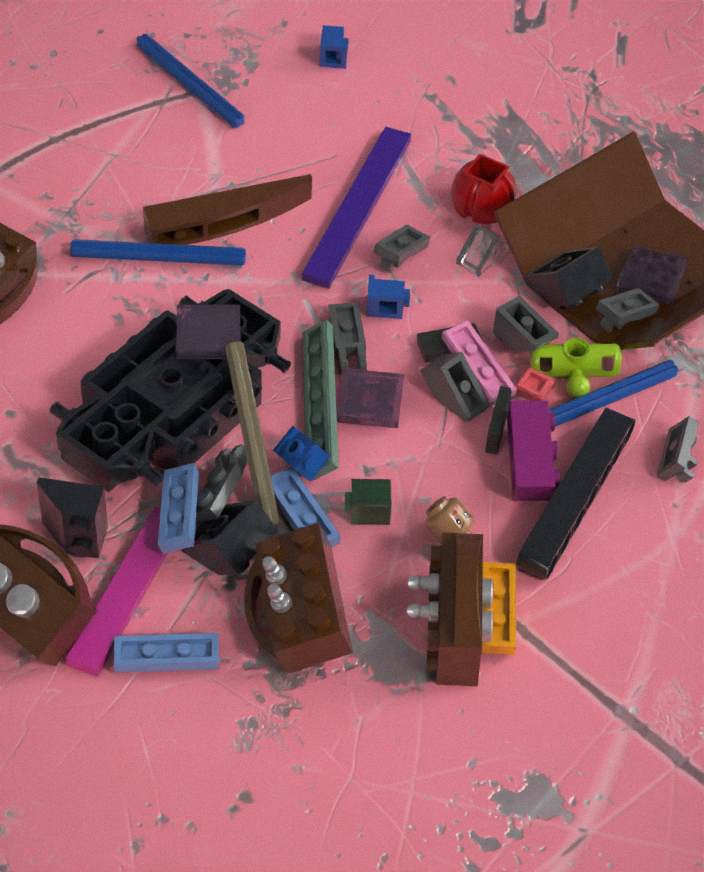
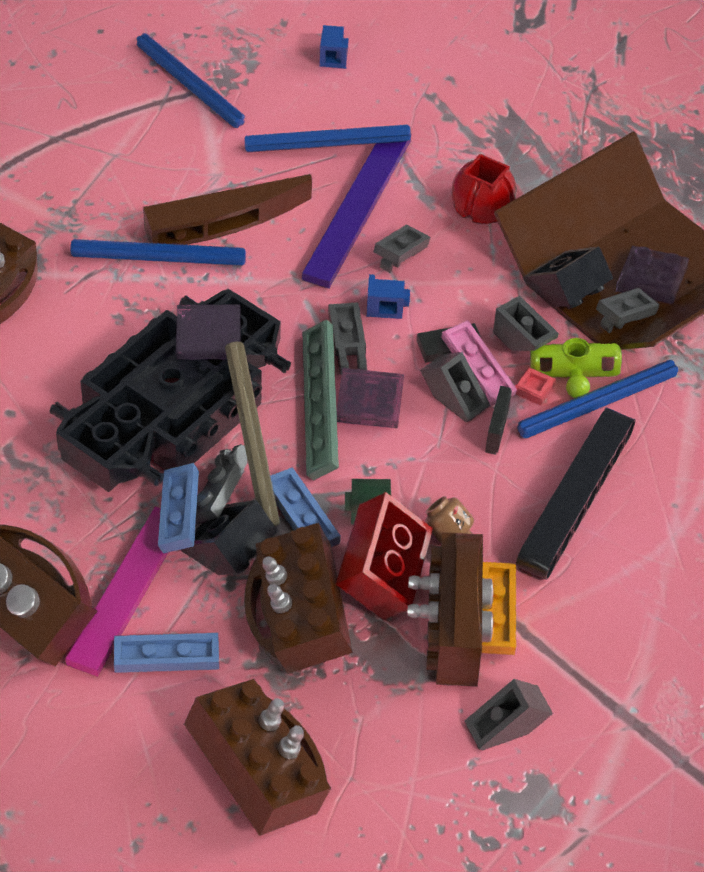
black slope [37,477,108,558] -> none
blue brick [273,425,331,481] -> none
clear slope [456,223,510,277] -> none
magenta brick [507,401,560,501] -> none
dark grey plate [657,416,699,482] -> none
none -> reddish brown piece [184,679,331,836]
none -> blue axle [244,124,411,152]
none -> red brick [336,492,433,620]
none -> dark grey slope [465,679,553,750]

